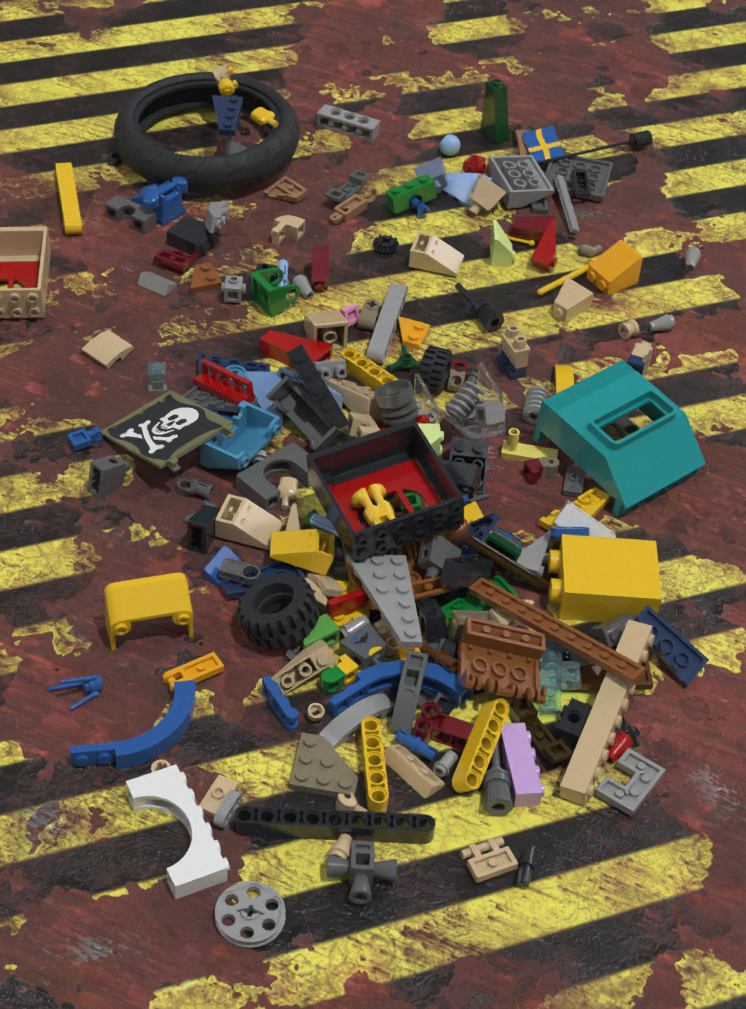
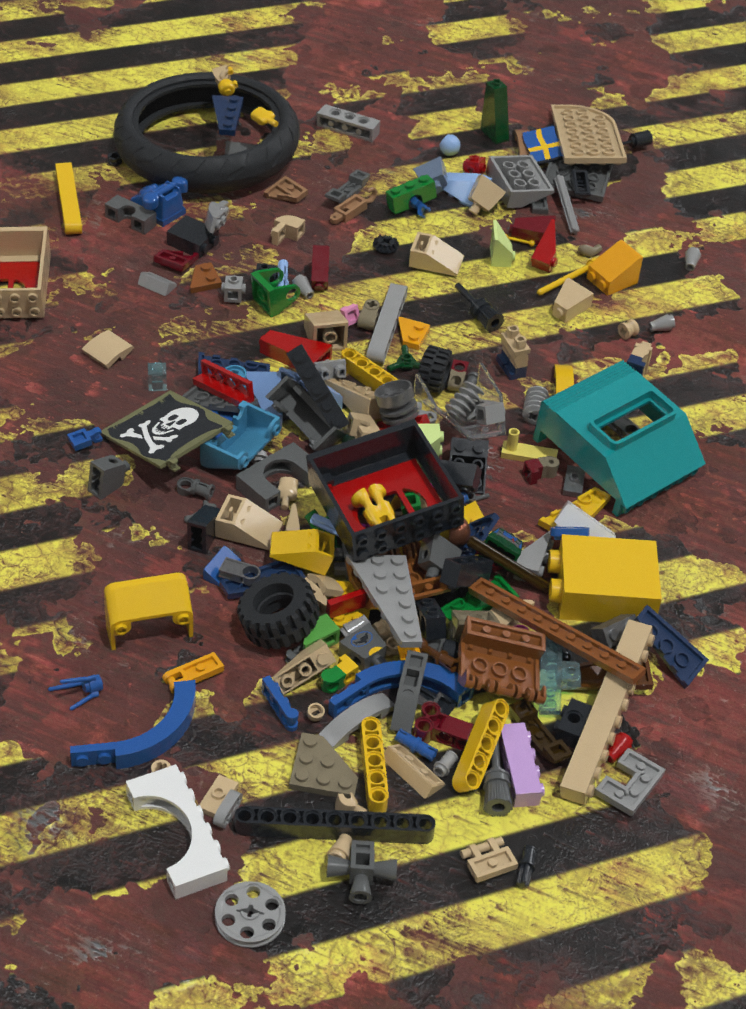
none -> tan plate [551,105,627,165]

